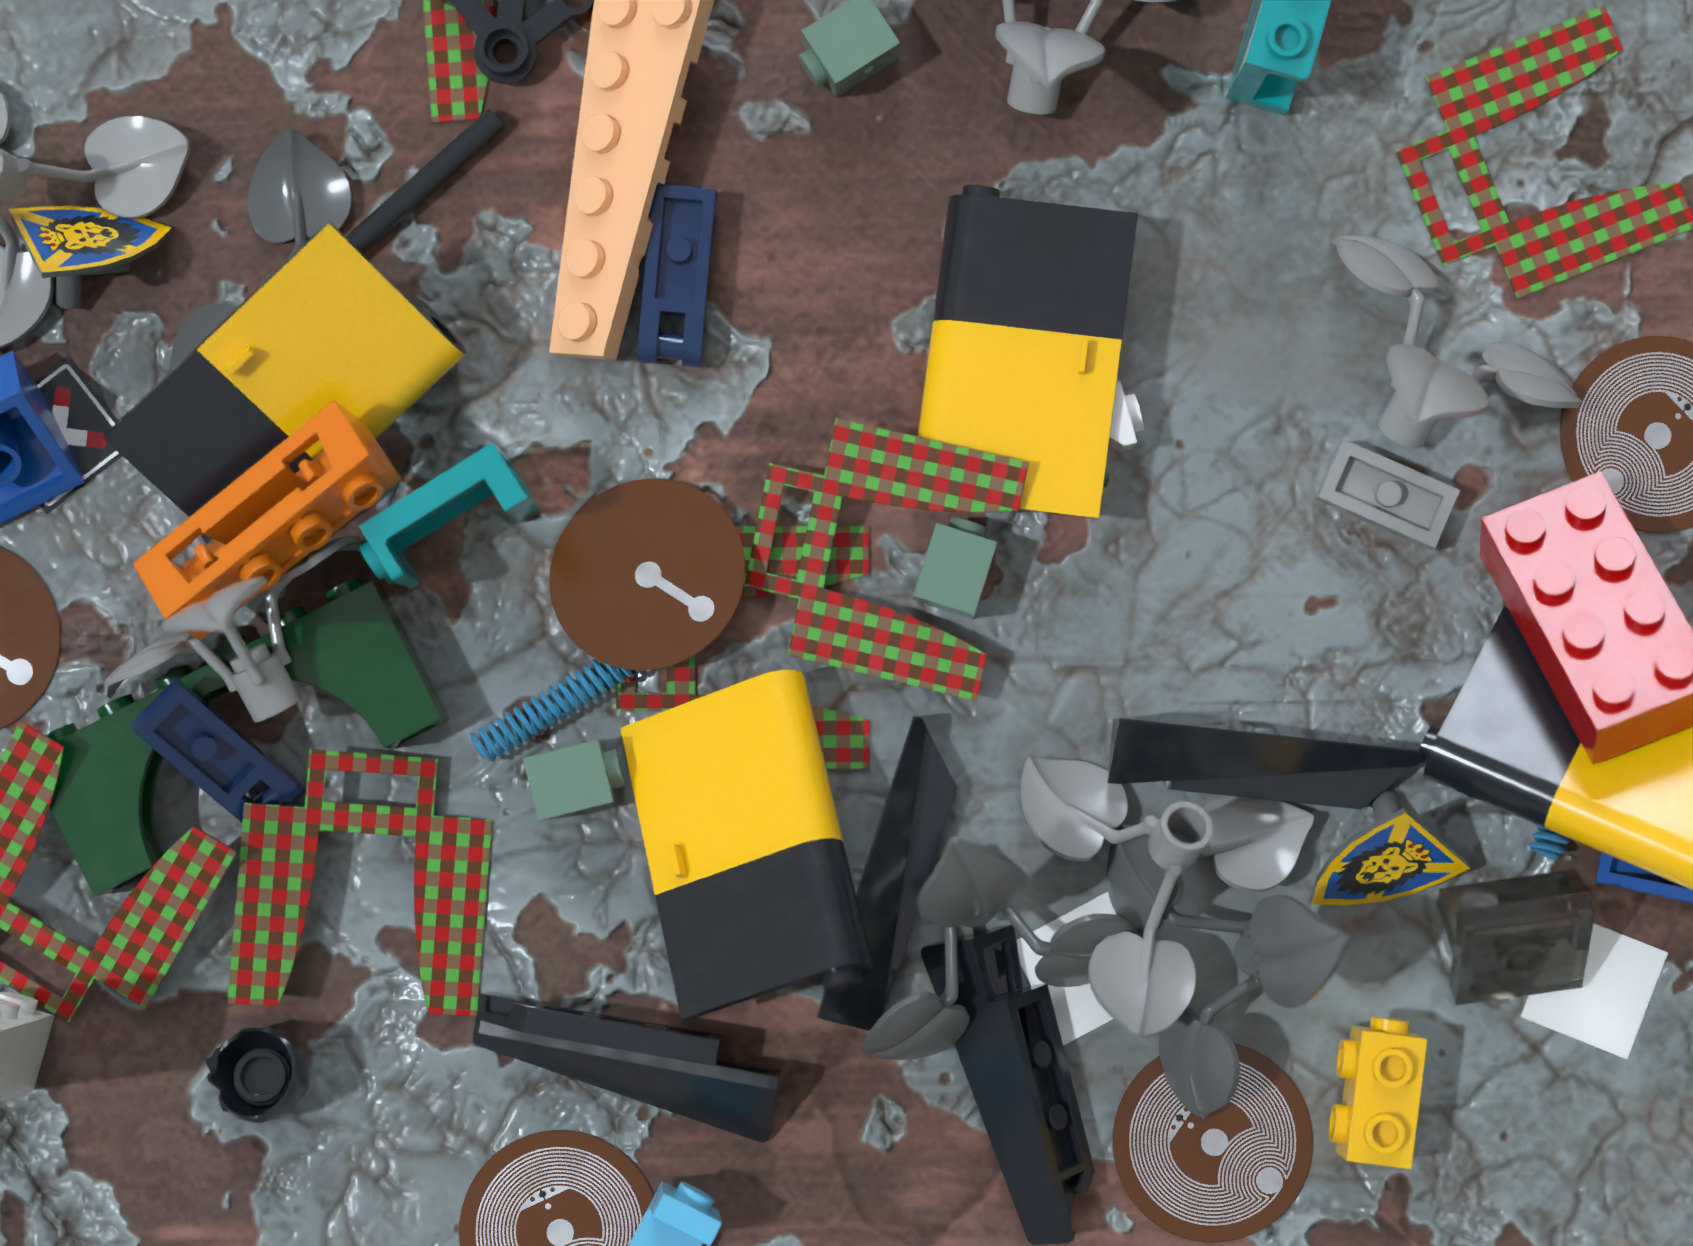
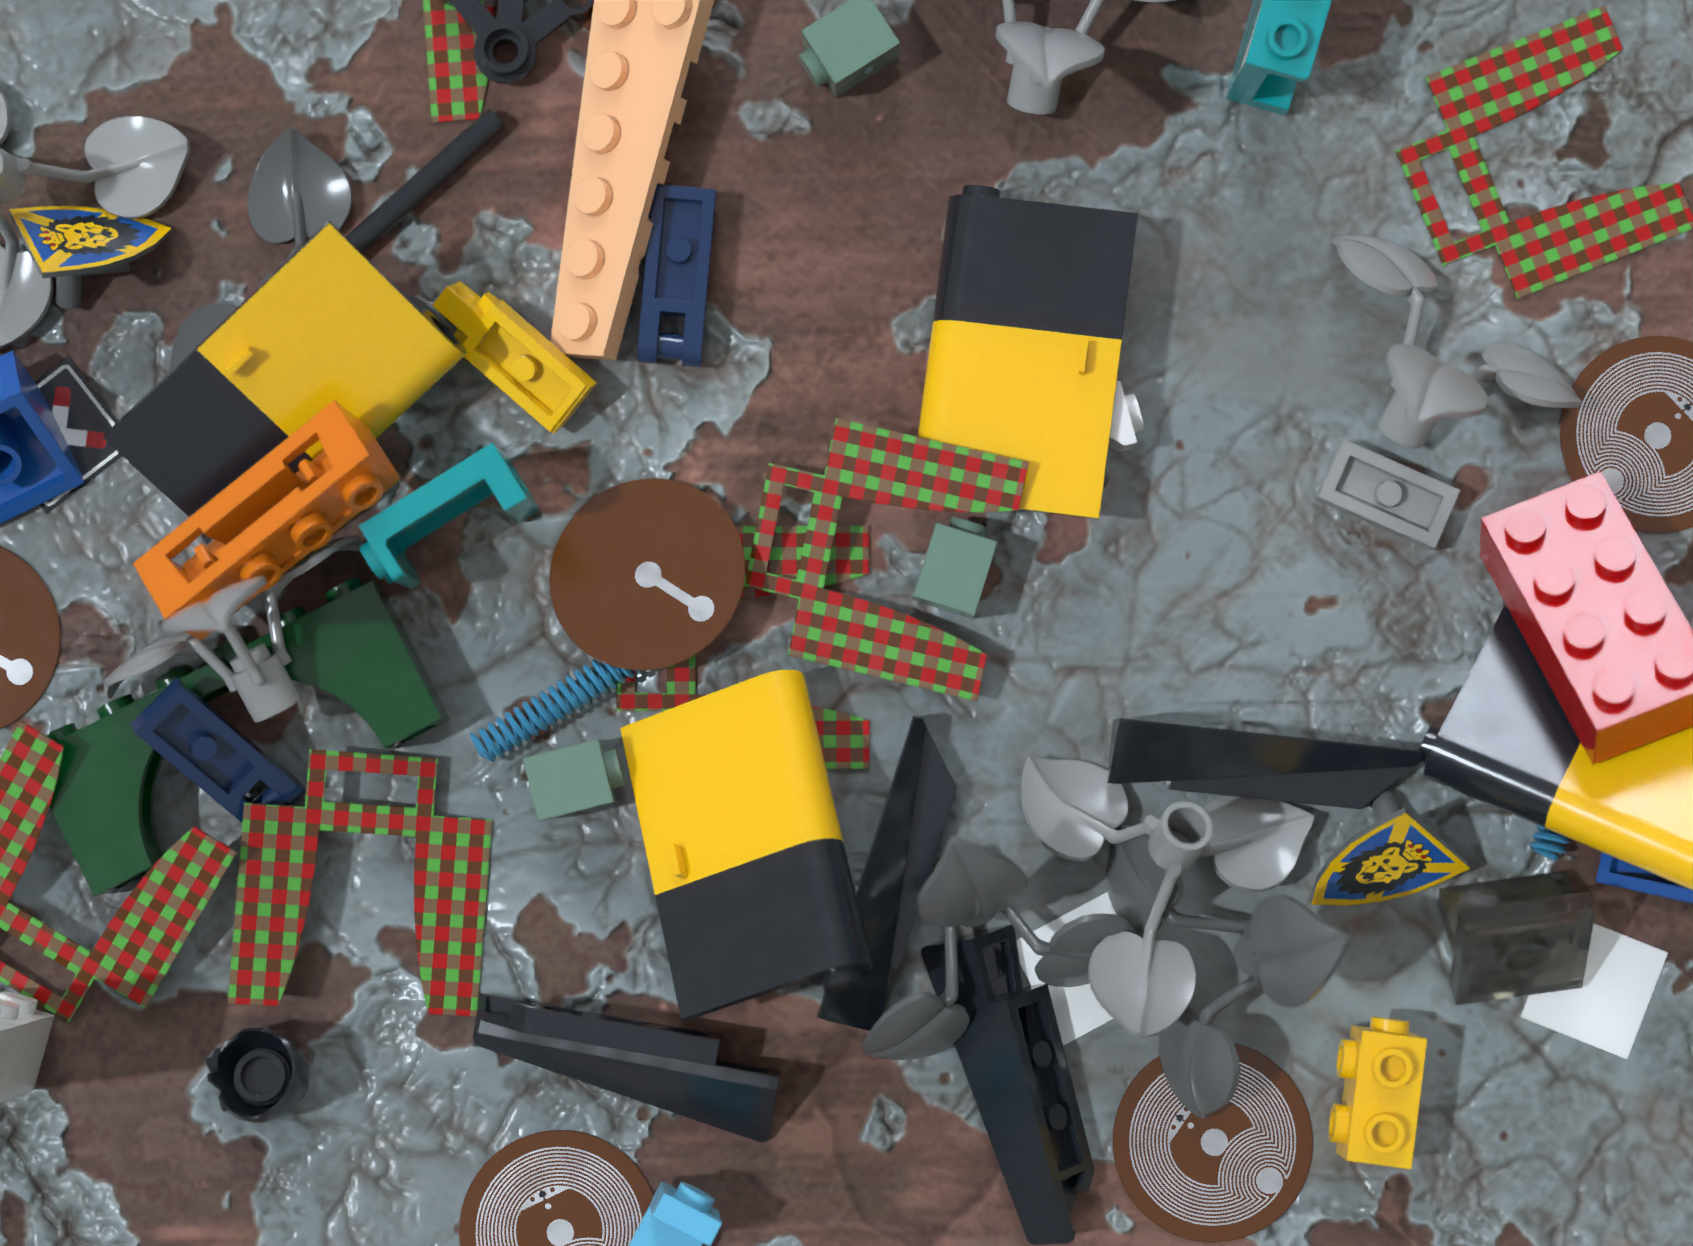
none -> yellow hinge [432,281,597,434]

